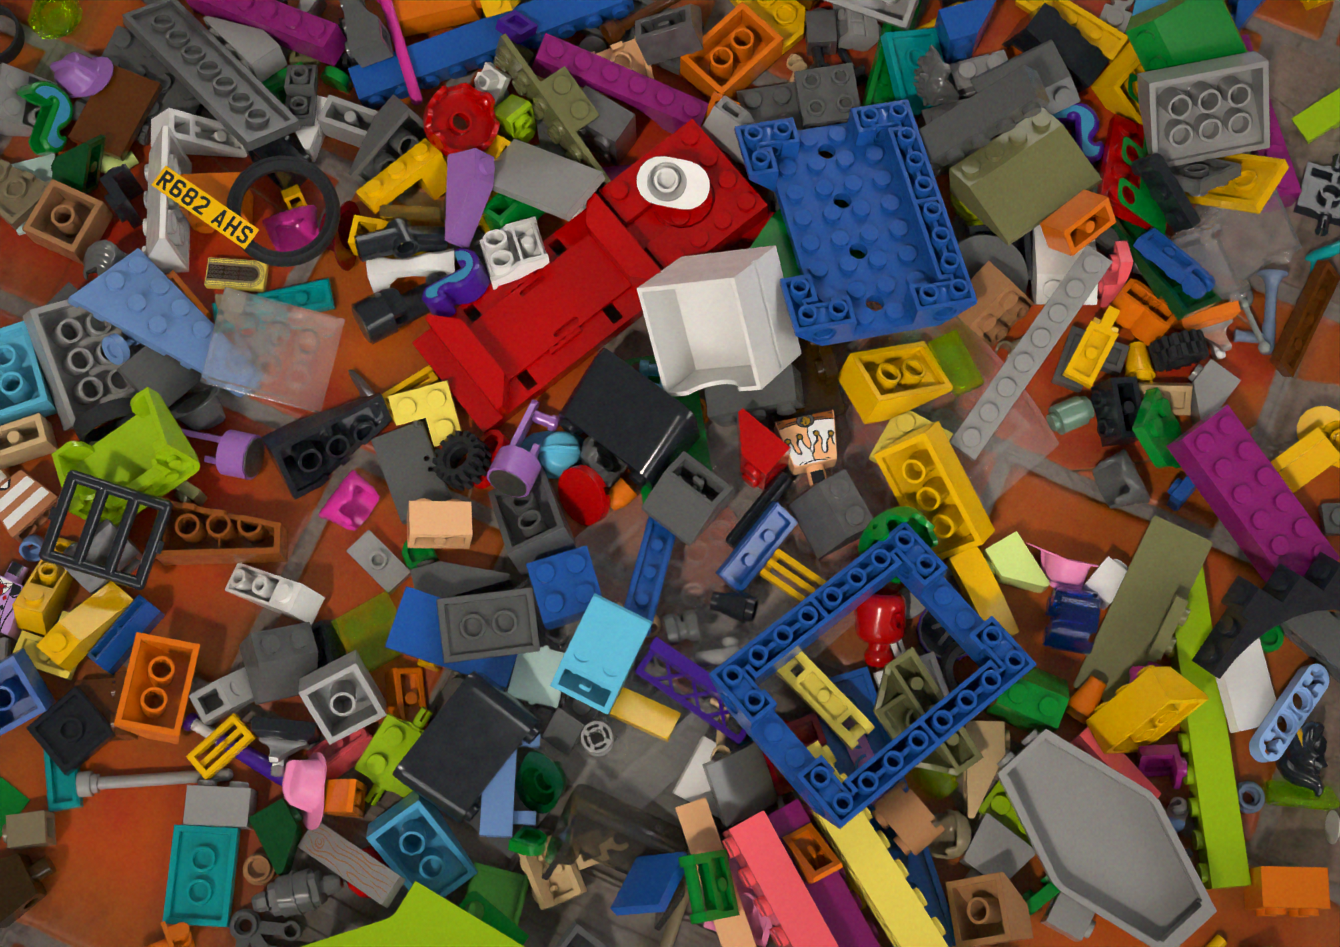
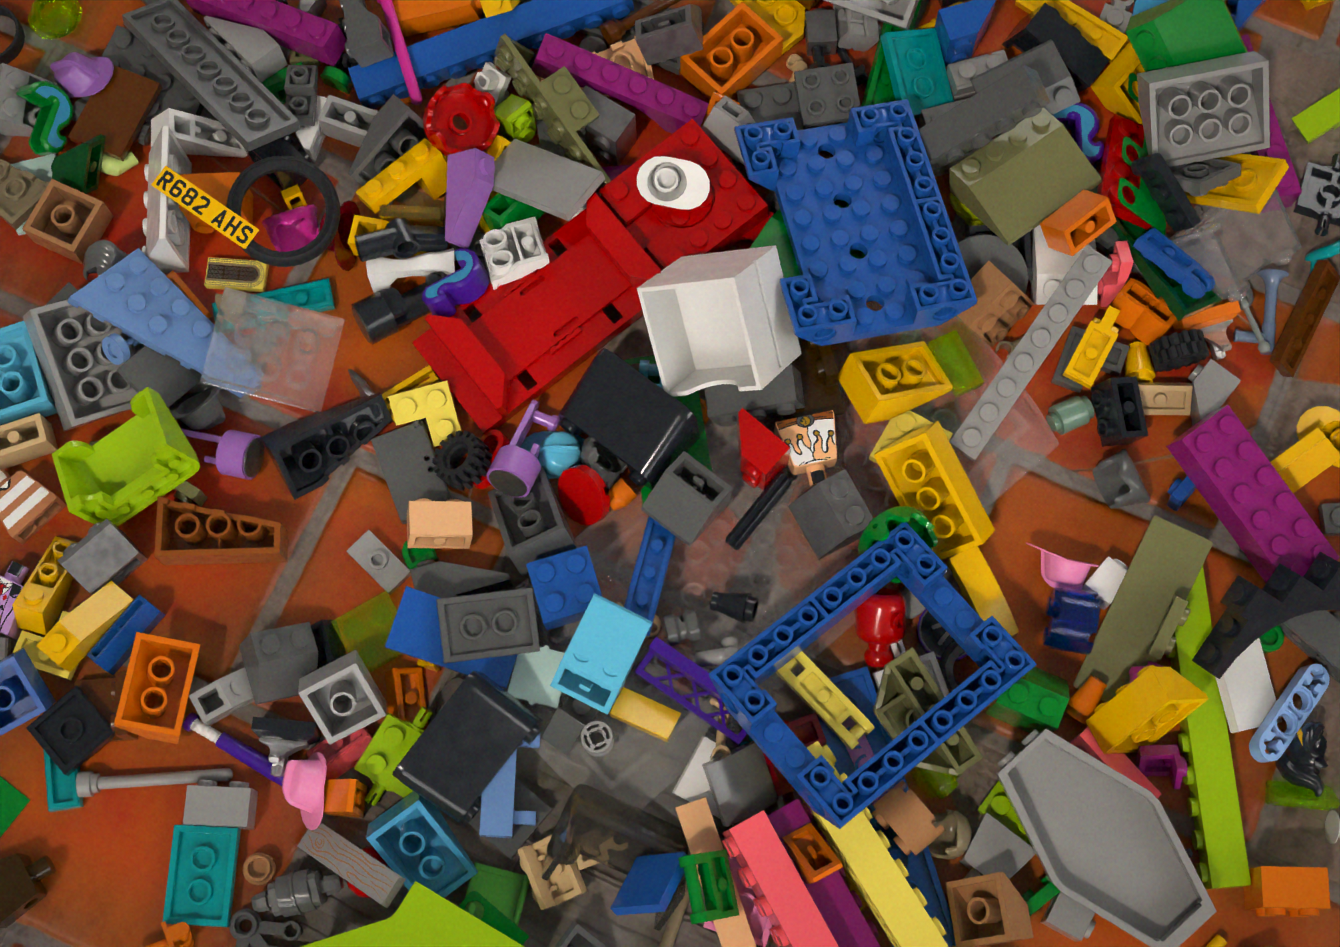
dark tan brick [2,810,56,850] -> none
medium blue hinge [19,534,44,562] -> none
black bar [39,470,173,590] -> none
black tyre [73,397,136,444] -> none
black bracket [99,164,144,229] -> none
yellow tile [186,713,257,780] -> none
white slope [225,563,325,626] -> none
dark green slope [248,798,304,876] -> none
dark pink hair [318,469,380,531] -> none
dark purple plate [495,10,538,44] -> none
green tile [508,825,547,856] -> none
dark green piece [515,751,567,814] -> none
blue tile [715,501,798,593] -> none
yellow tile [760,548,827,603] -> none
dark grey hair [913,45,959,106] -> none
tan slope [963,721,1010,821] -> none
yellowish green slope [982,531,1050,593] -> none
green plate [1132,387,1182,469] -> none
light grey arm [1166,797,1189,833] -> none
sand blue plate [1236,781,1265,814] -> none

